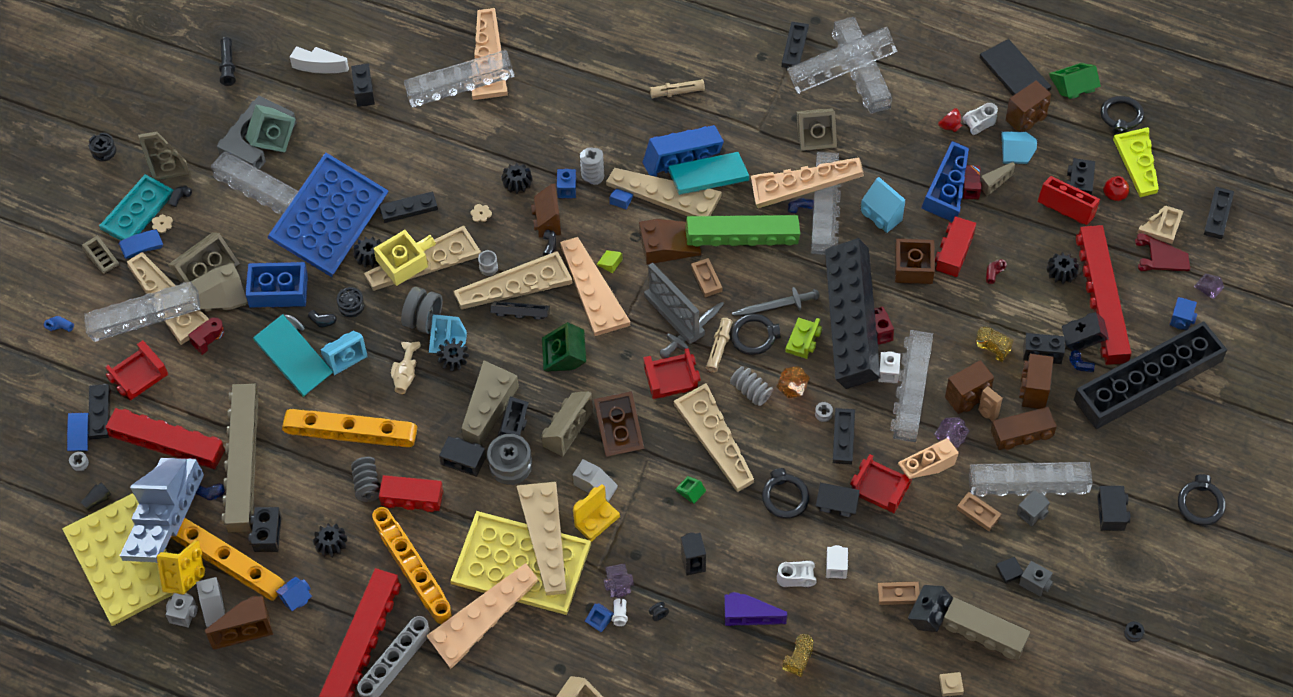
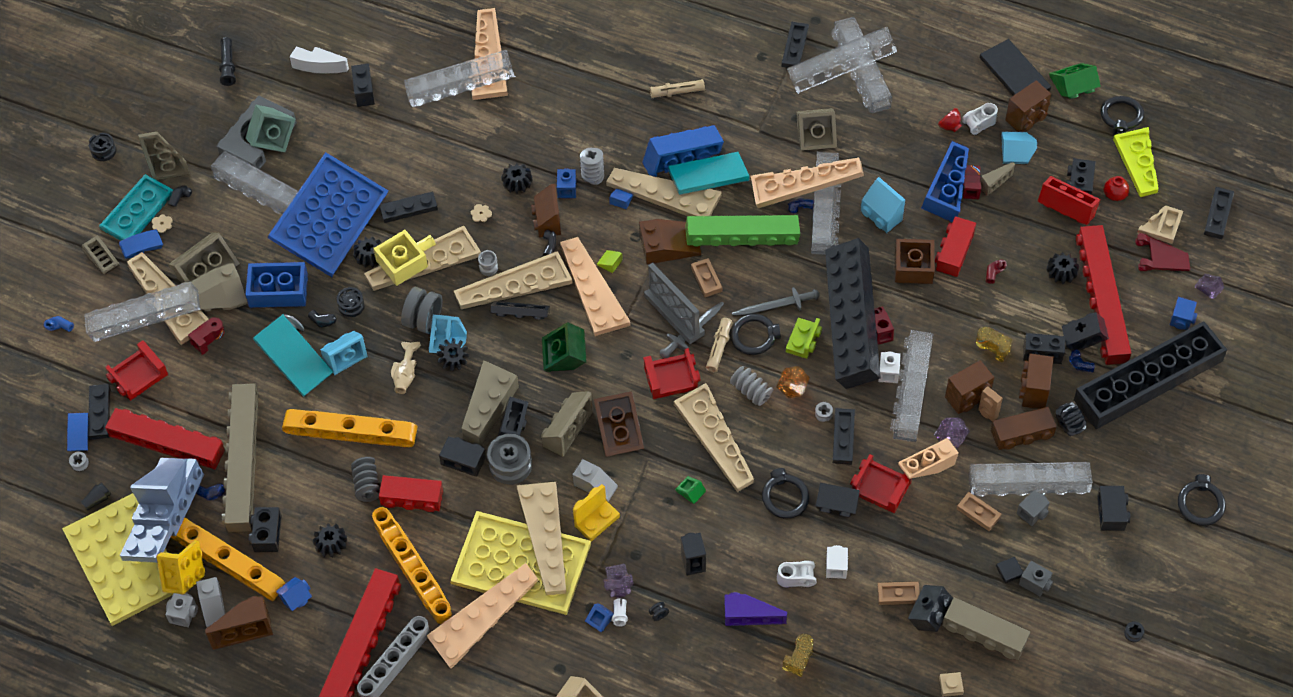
none -> black gear [1056,402,1086,437]

